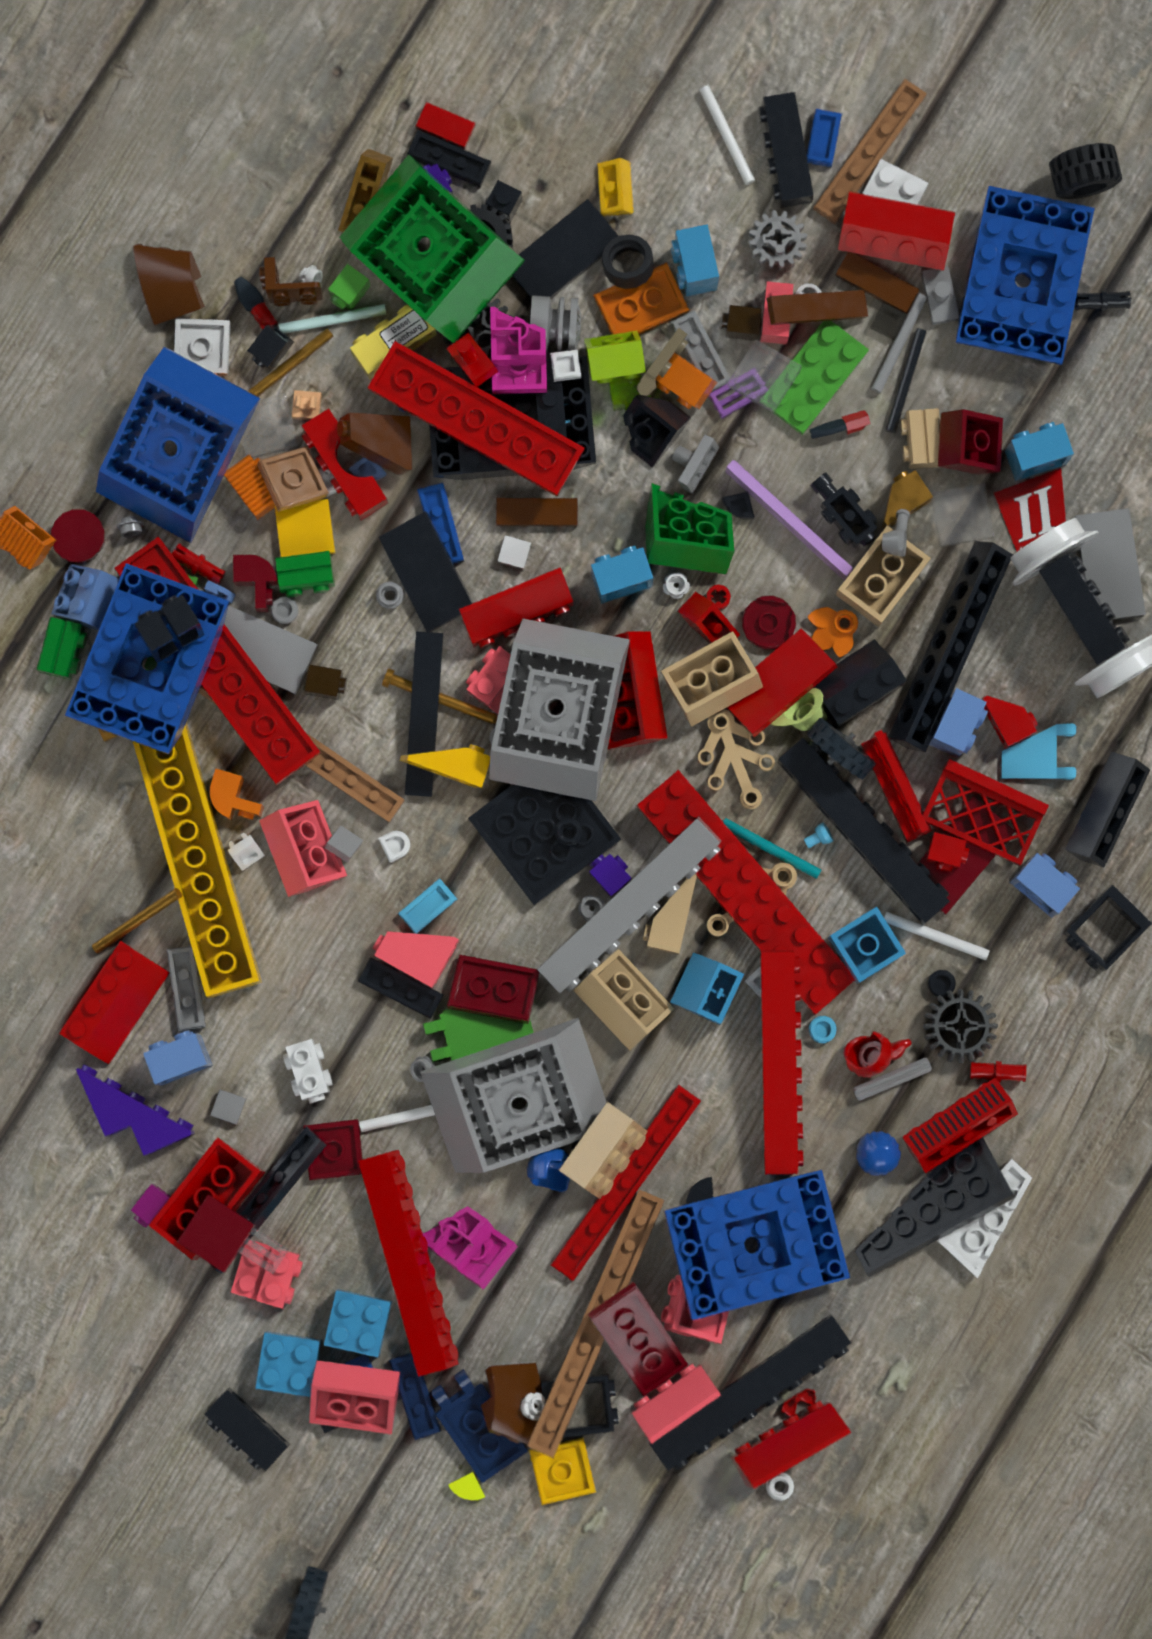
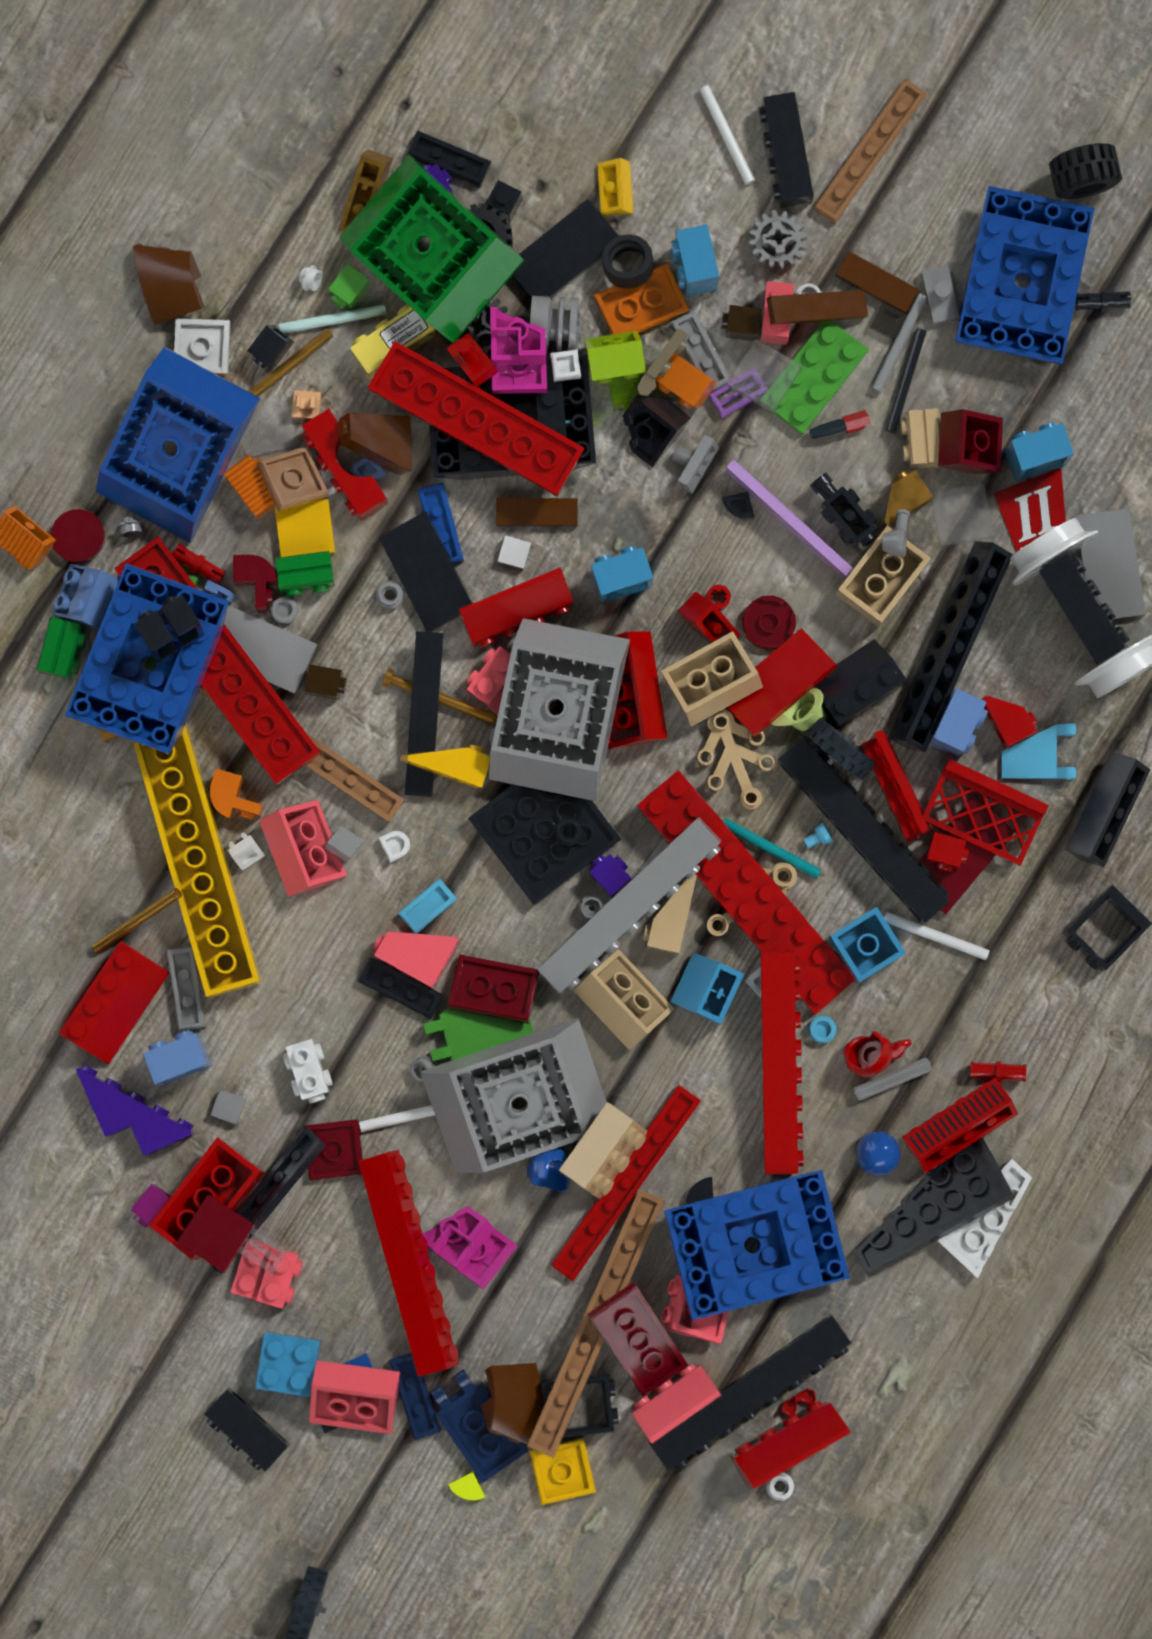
black piece [234,277,278,330] -> none
reddish brown bracket [259,257,323,307] -> none
dark azure brick [324,1289,392,1357] -> none
red tile [416,102,476,149] -> none
white plate [521,1393,546,1420] -> none
green wedge [645,483,734,574] -> none
white plate [663,572,690,599] -> none
blue tile [807,109,842,167] -> none
orange plate [808,607,858,658] -> none
red slope [838,191,955,271] -> none
white plate [863,159,928,204] -> none
dark grey gear [923,989,998,1064] -> none
black tile [927,970,956,997] -> none
medium blue brick [1009,853,1080,918] -> none

